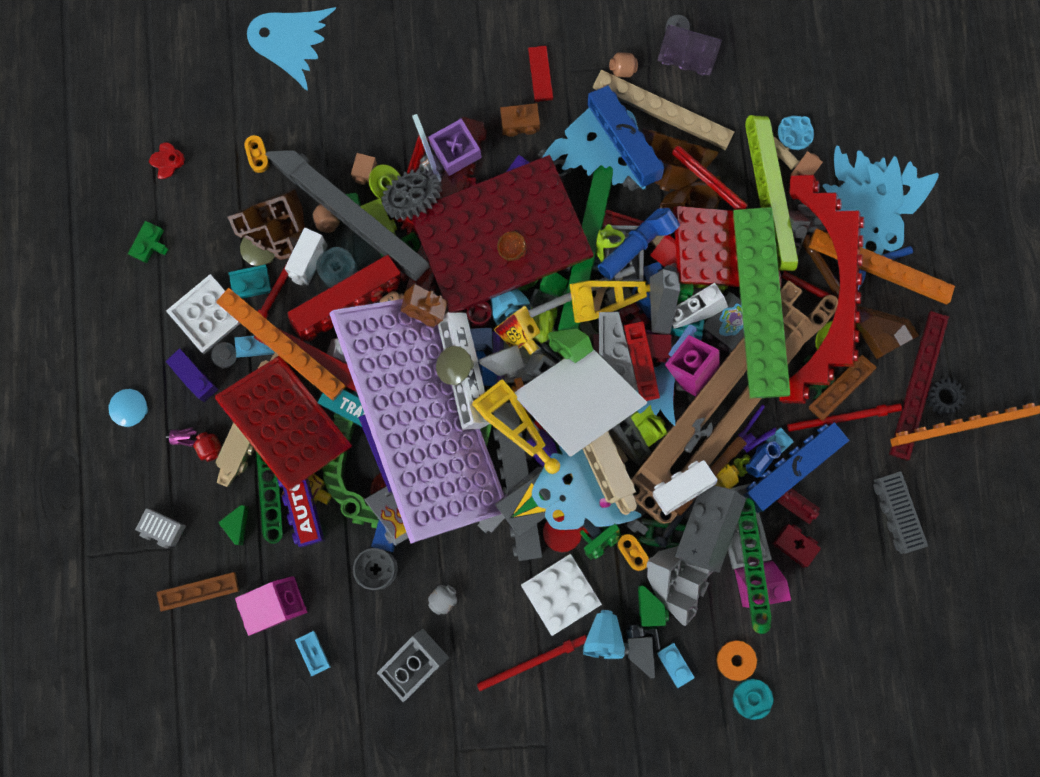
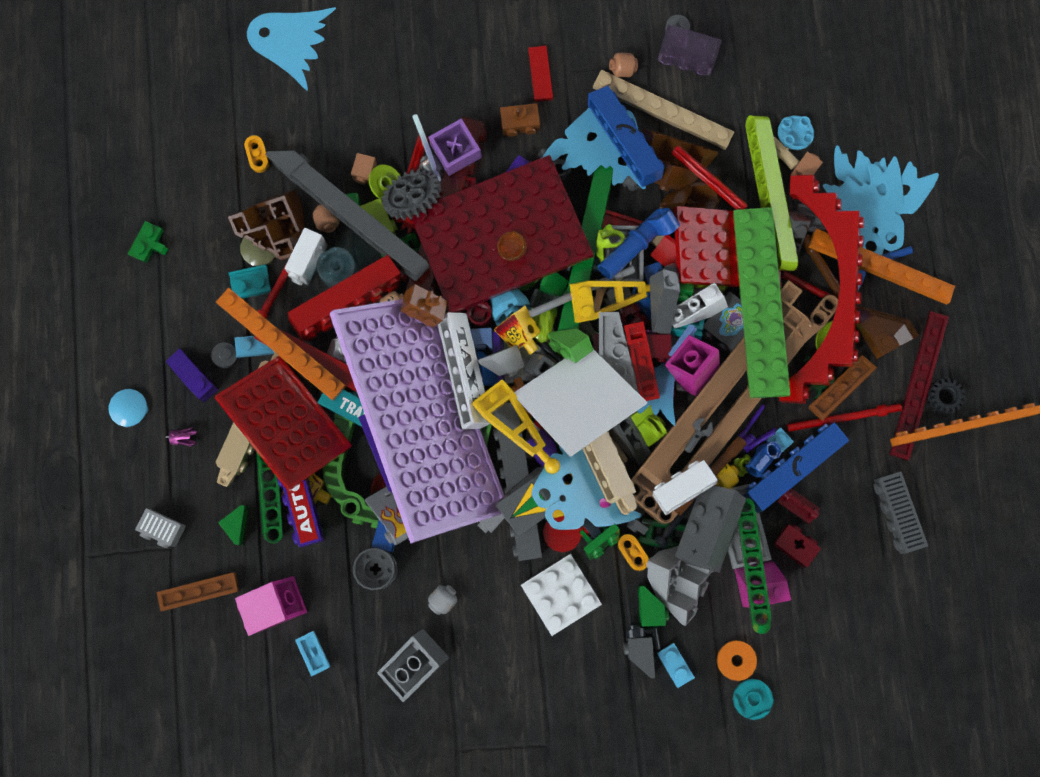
red plate [149,143,184,179] -> none
white plate [166,274,241,354] -> none
red head [193,432,222,462] -> none
olive dish [436,346,474,386] -> none
red bar [477,635,587,691] -> none
medium azure cone [583,610,625,659] -> none

